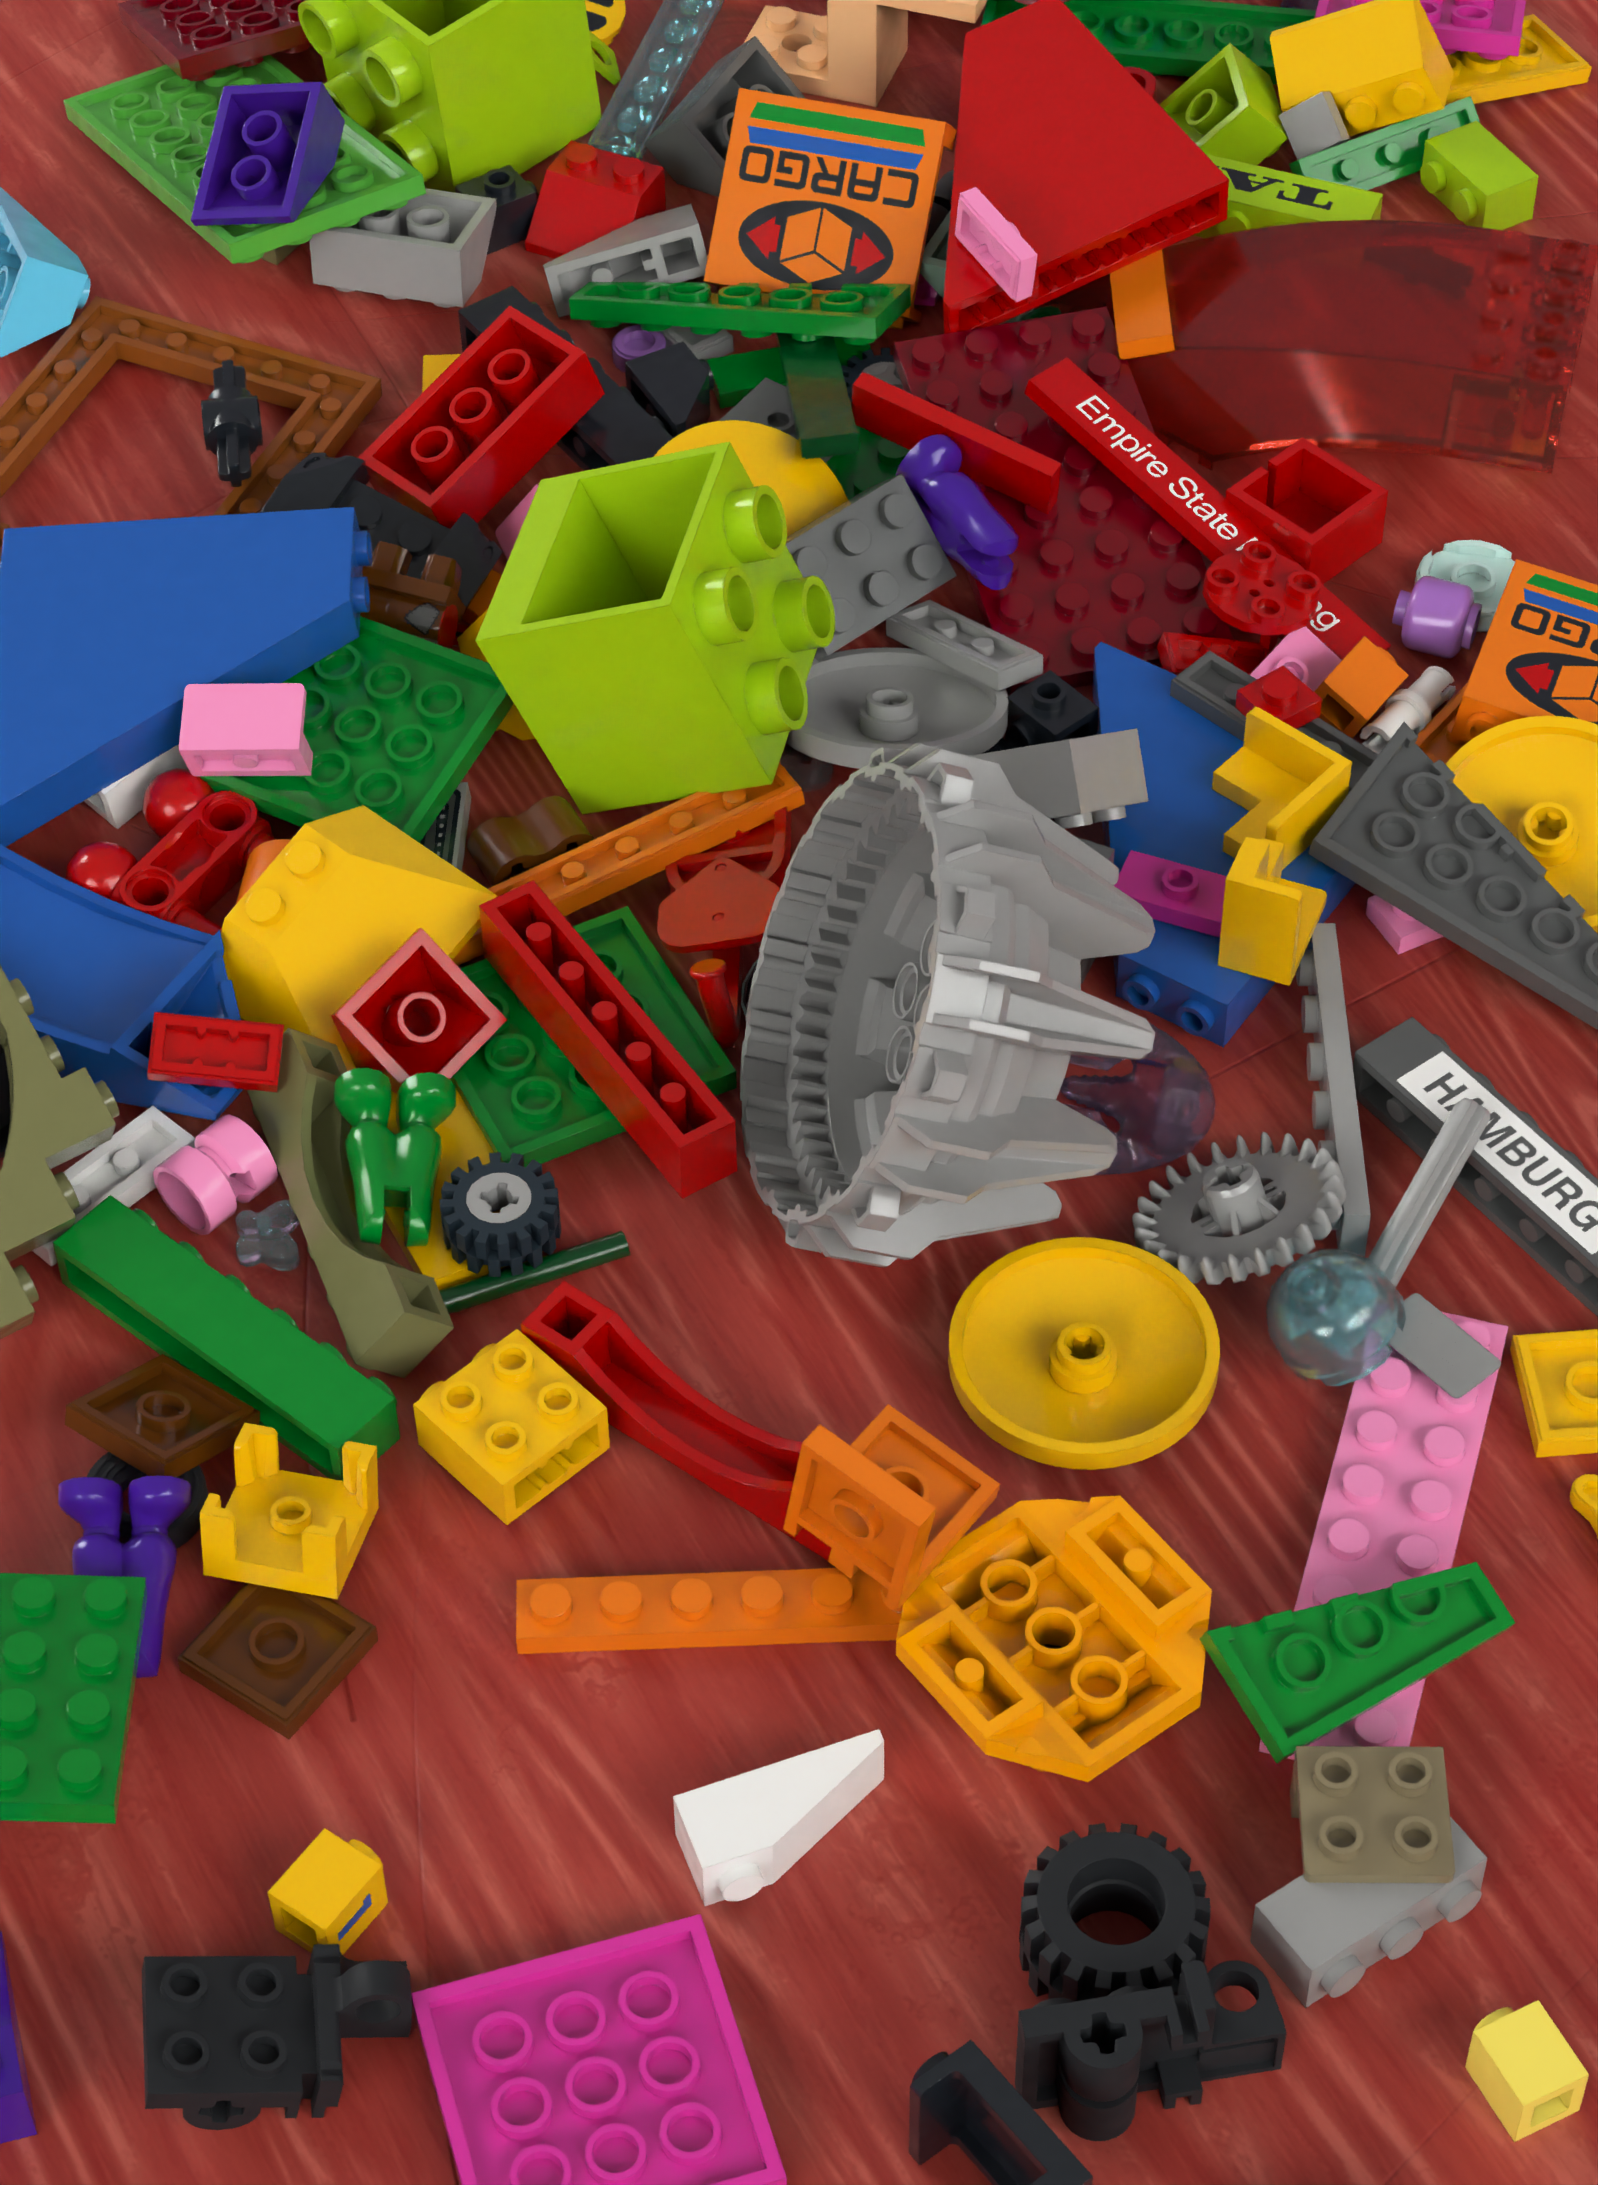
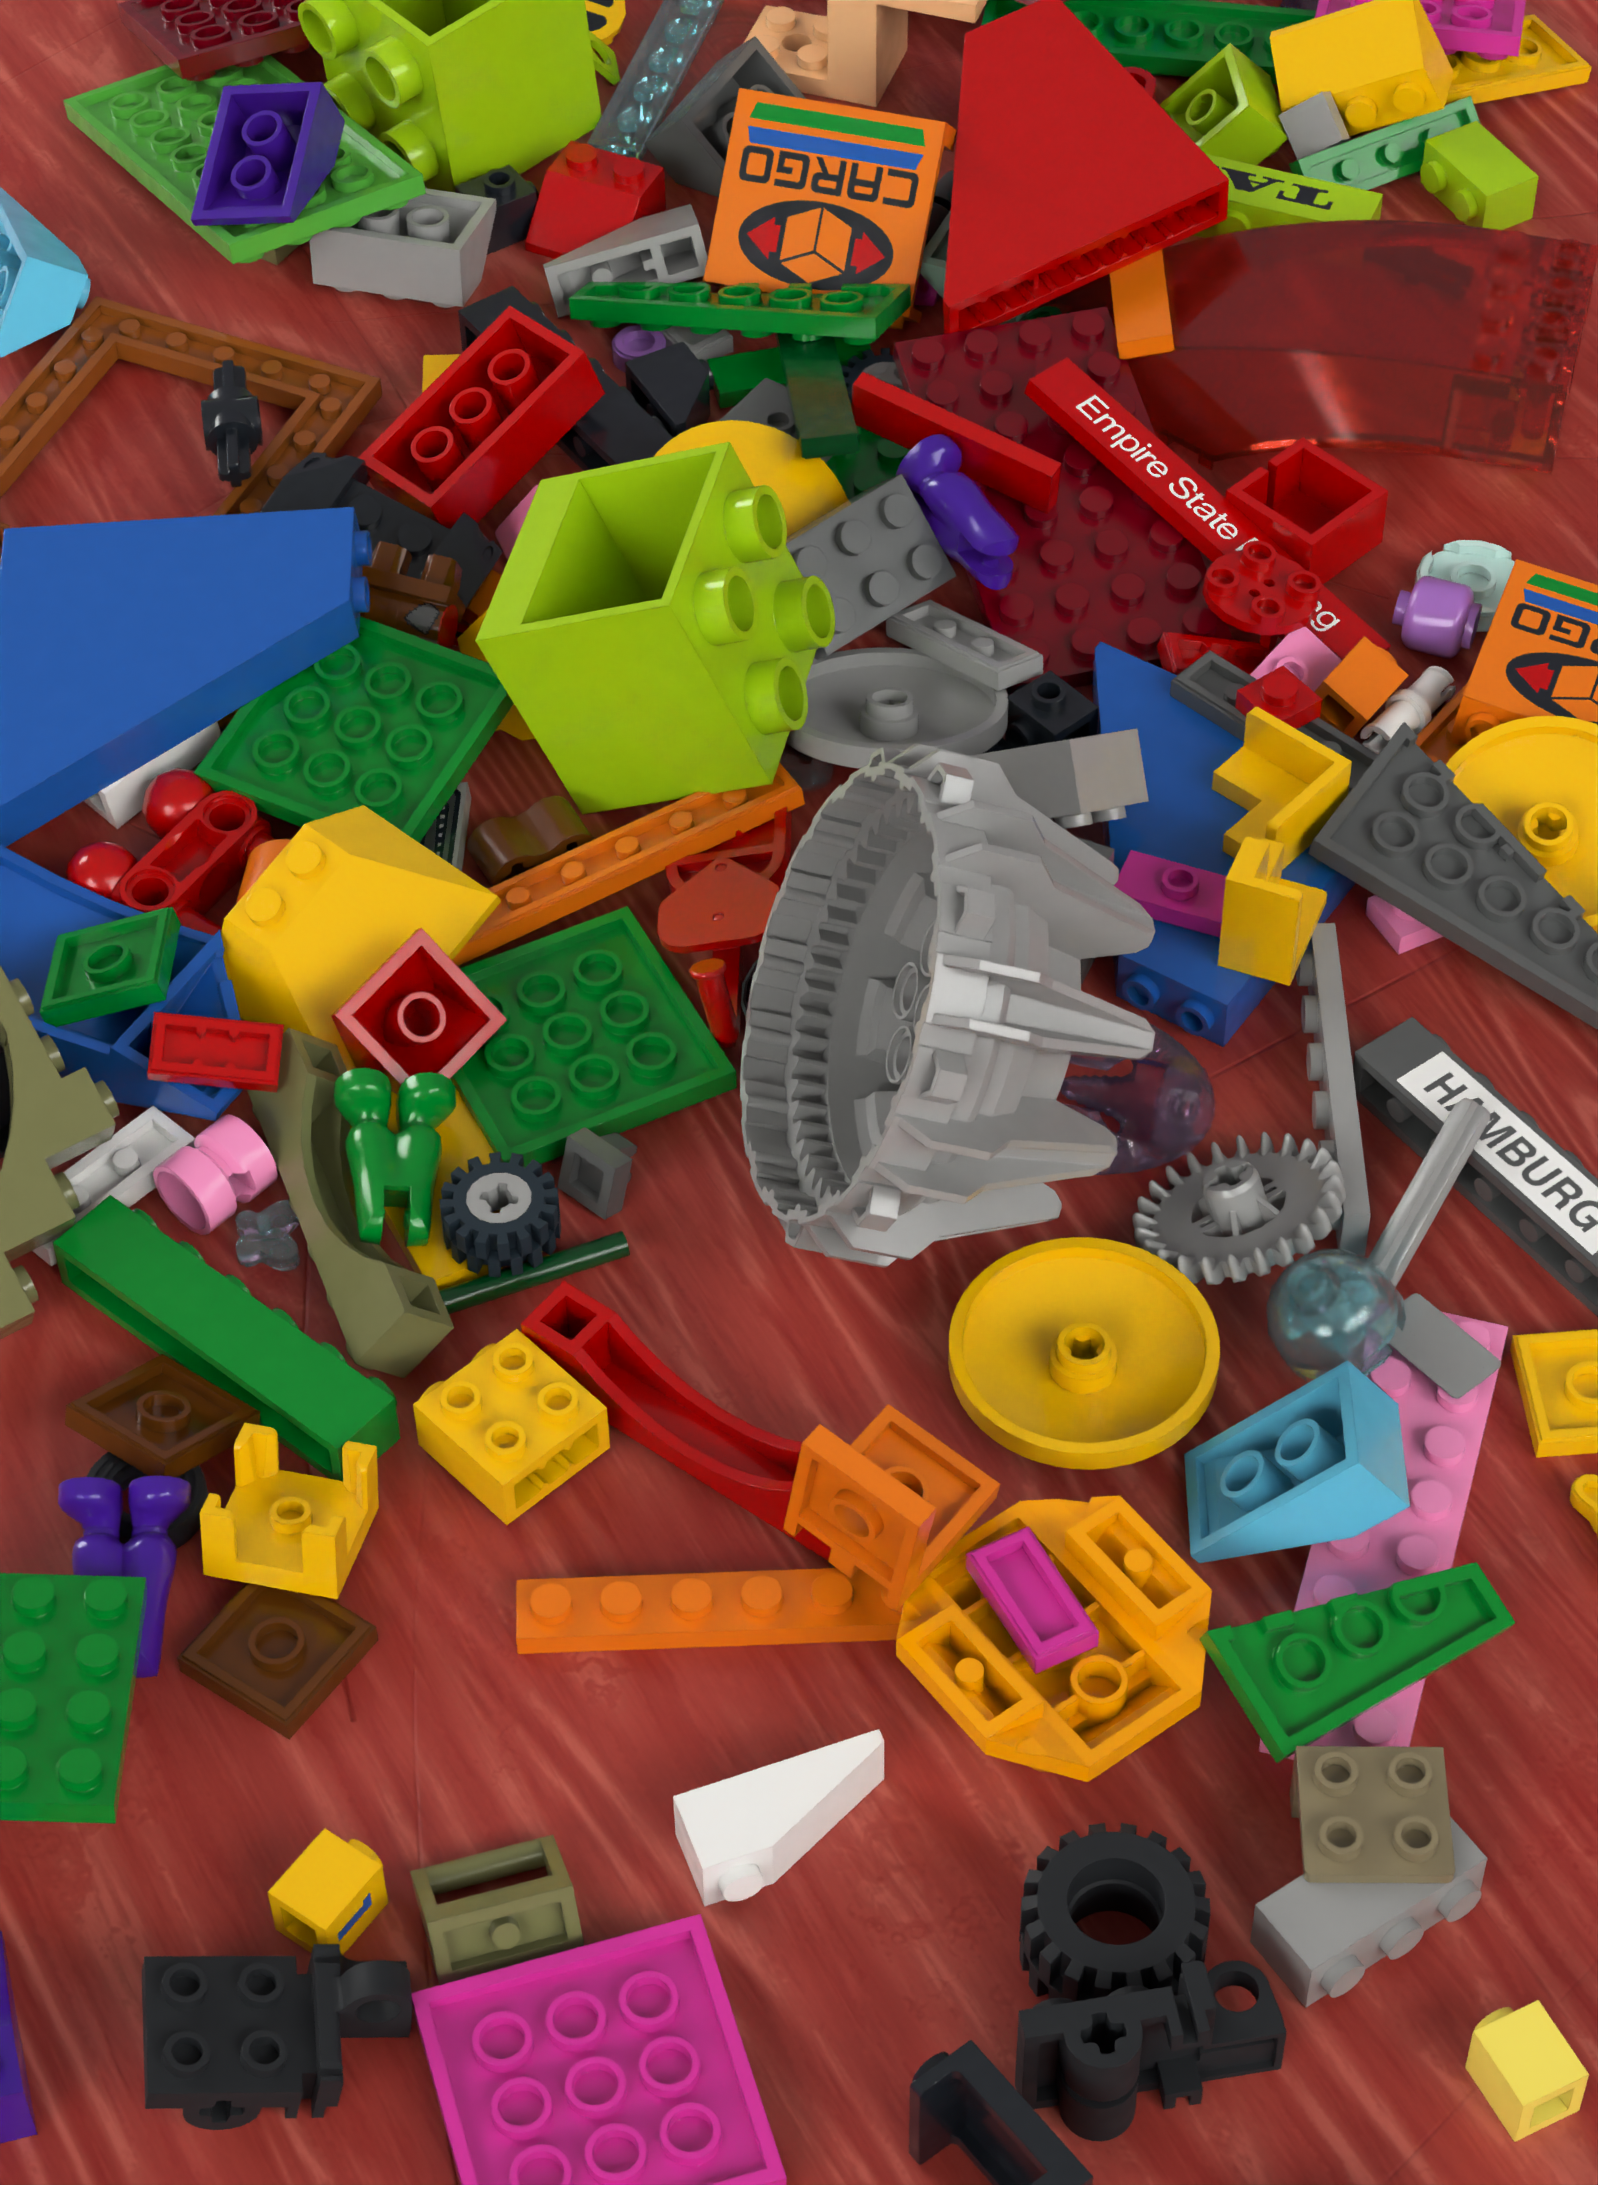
bright pink panel [179,683,313,776] -> none
red brick [479,880,738,1199] -> none
bright pink plate [955,187,1038,302] -> none
none -> green tile [39,907,181,1027]
none -> olive tile [410,1834,585,1985]
none -> dark grey tile [557,1127,637,1220]
none -> dark pink tile [966,1526,1099,1674]
none -> medium azure slope [1184,1360,1410,1563]

